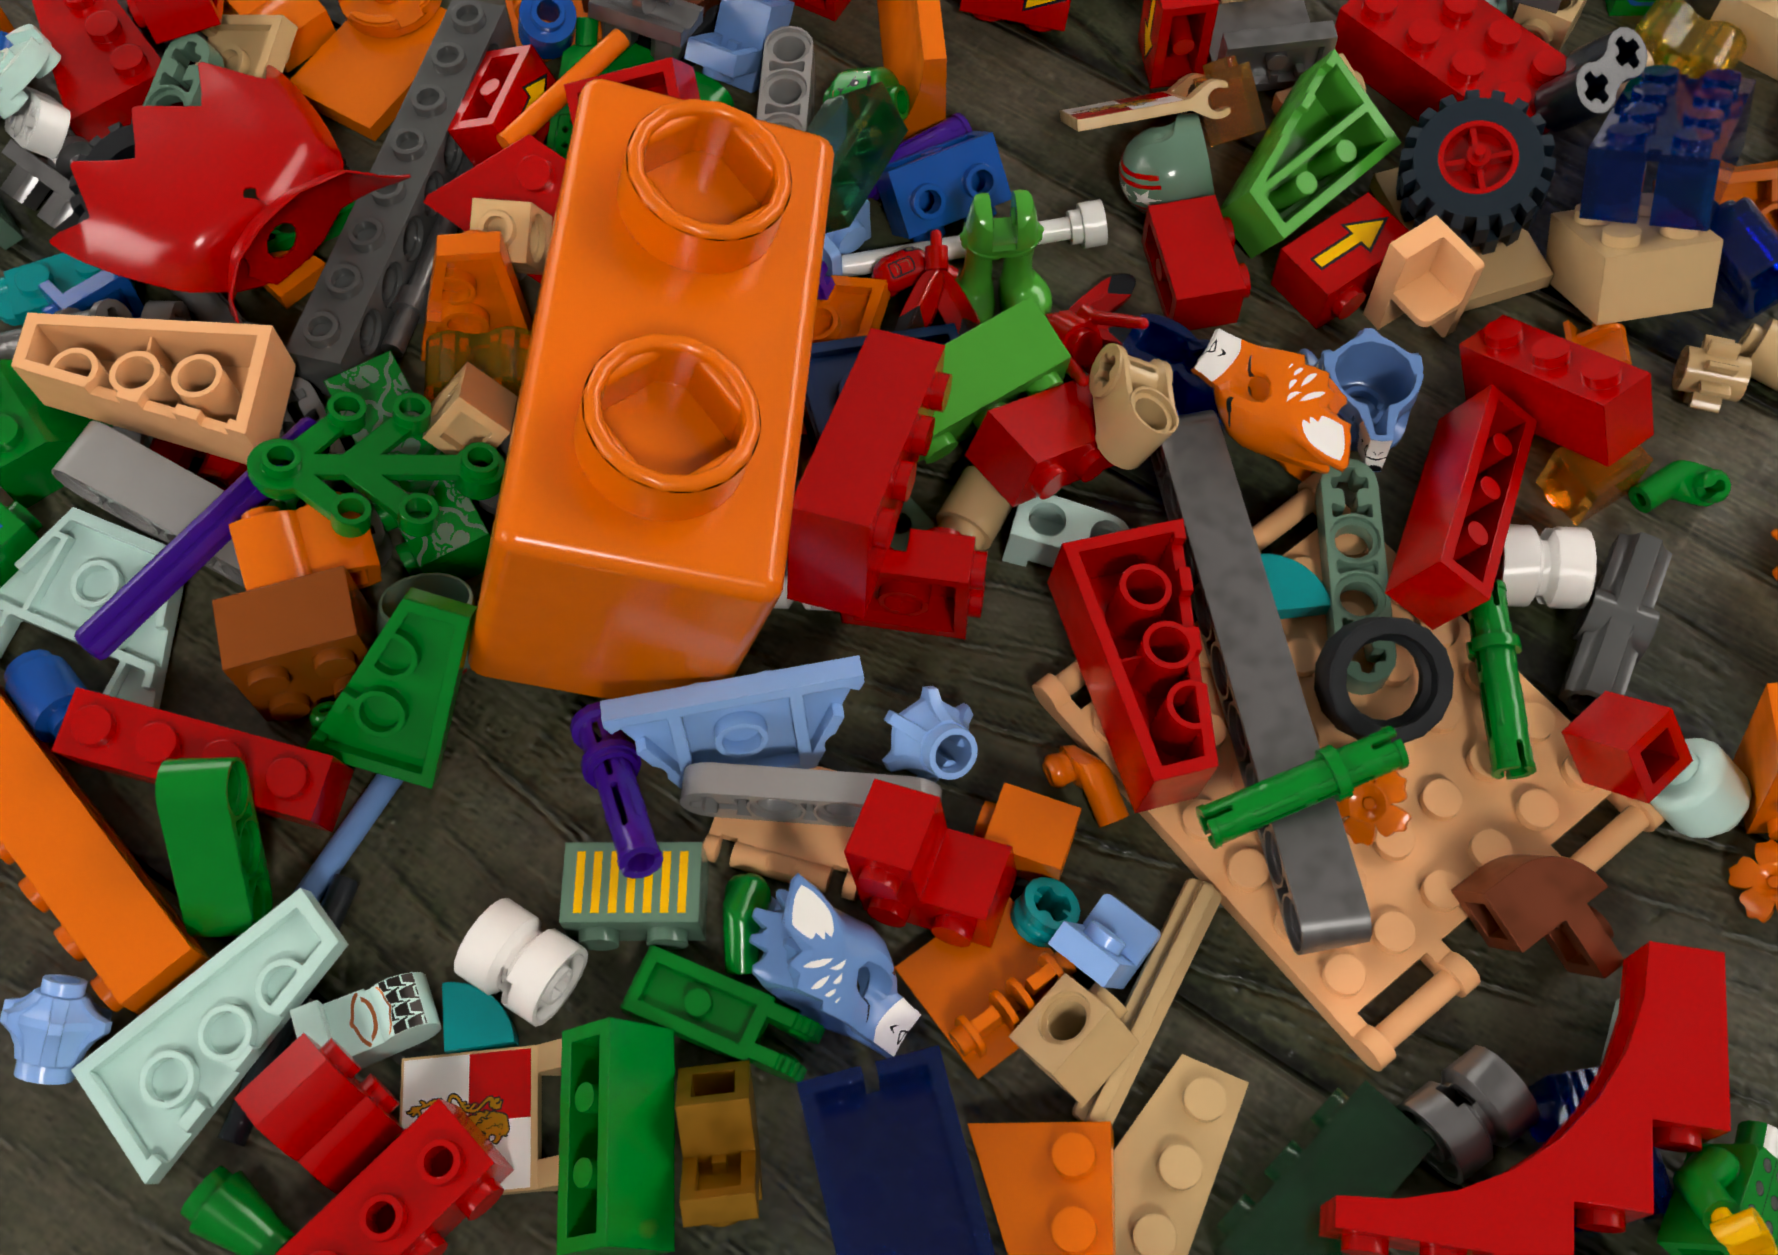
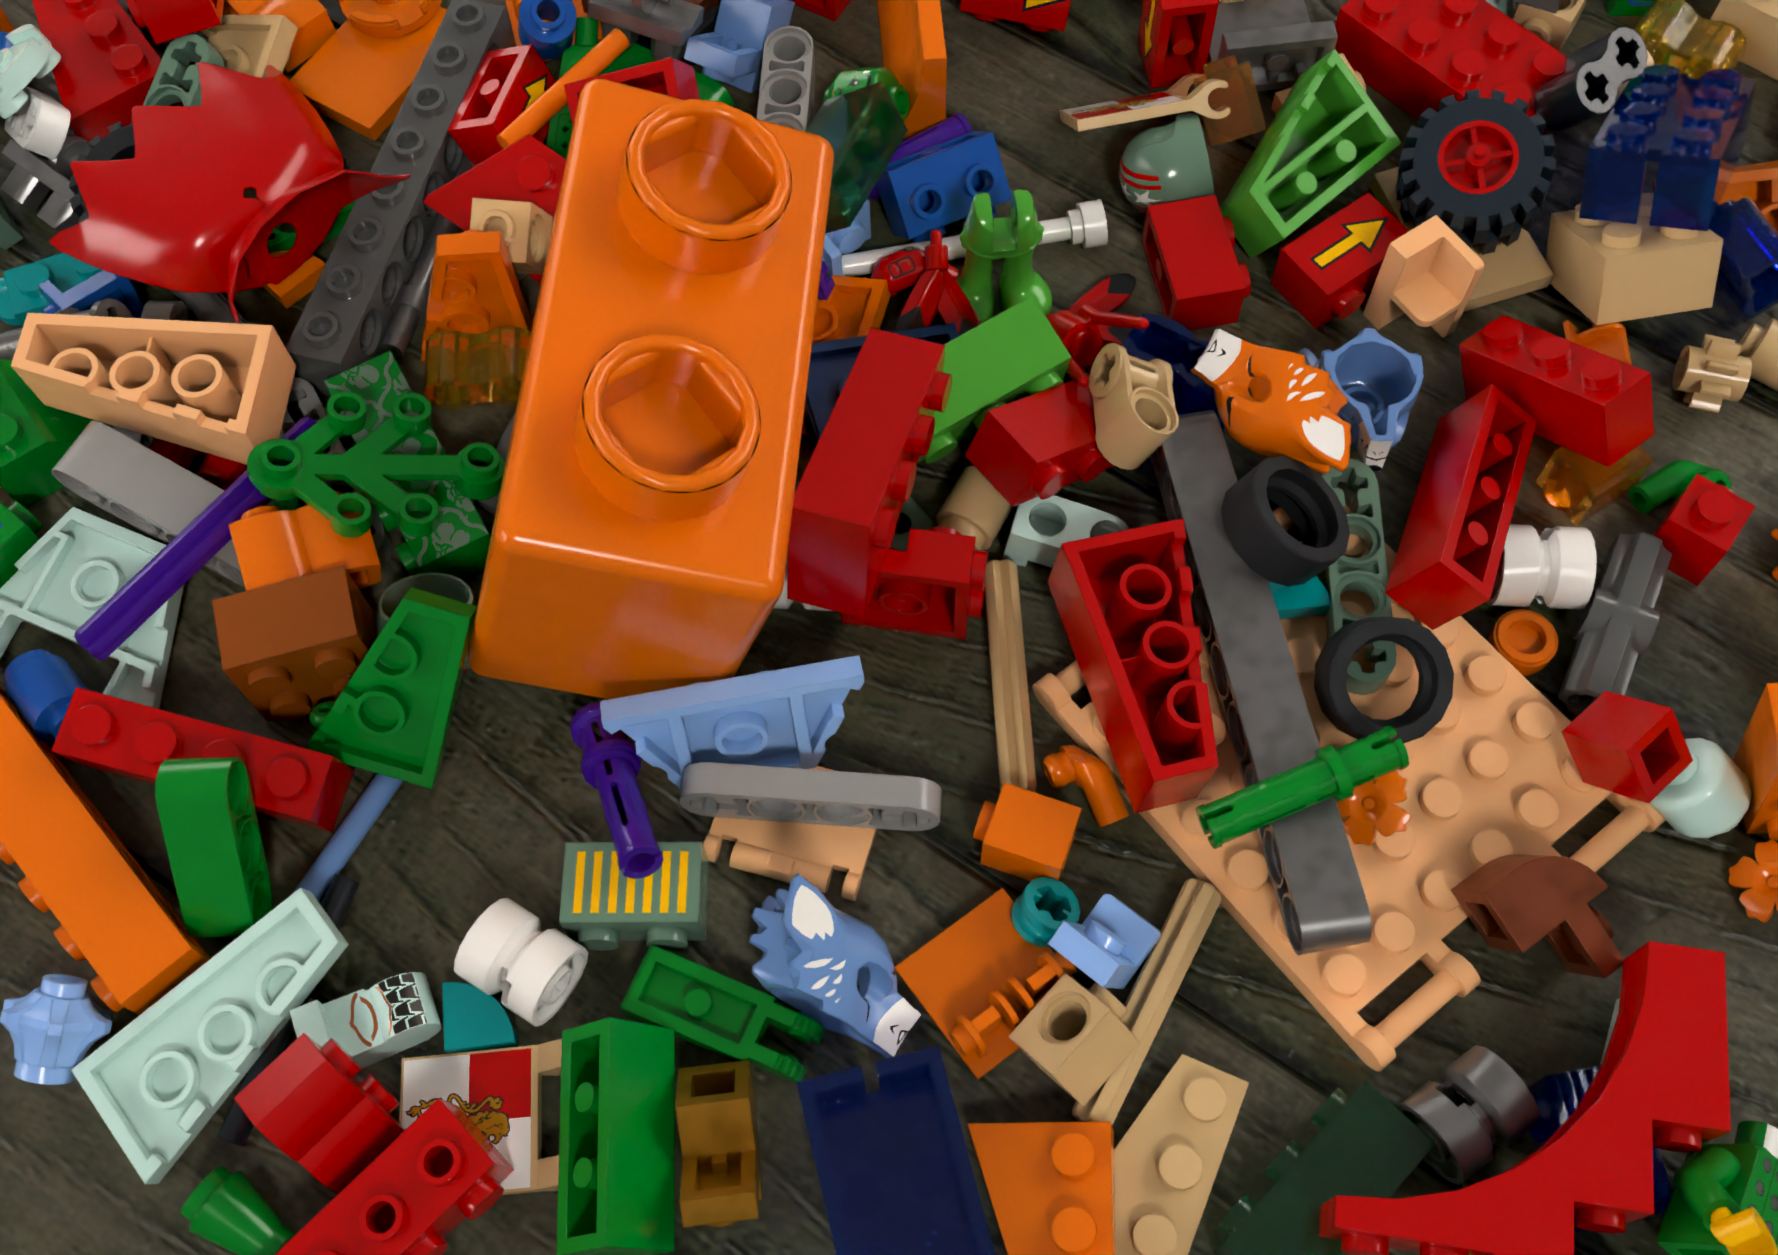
tan brick [422,361,517,467] -> none
green arm [723,873,772,975] -> none
red brick [844,778,1017,948] -> none
light blue rock [882,686,978,783] -> none
green pin [1466,580,1537,779] -> none
none -> tan axle [985,559,1037,793]
none -> black tyre [1221,456,1350,587]
none -> orange tile [1487,609,1558,676]
none -> red brick [1652,473,1756,586]

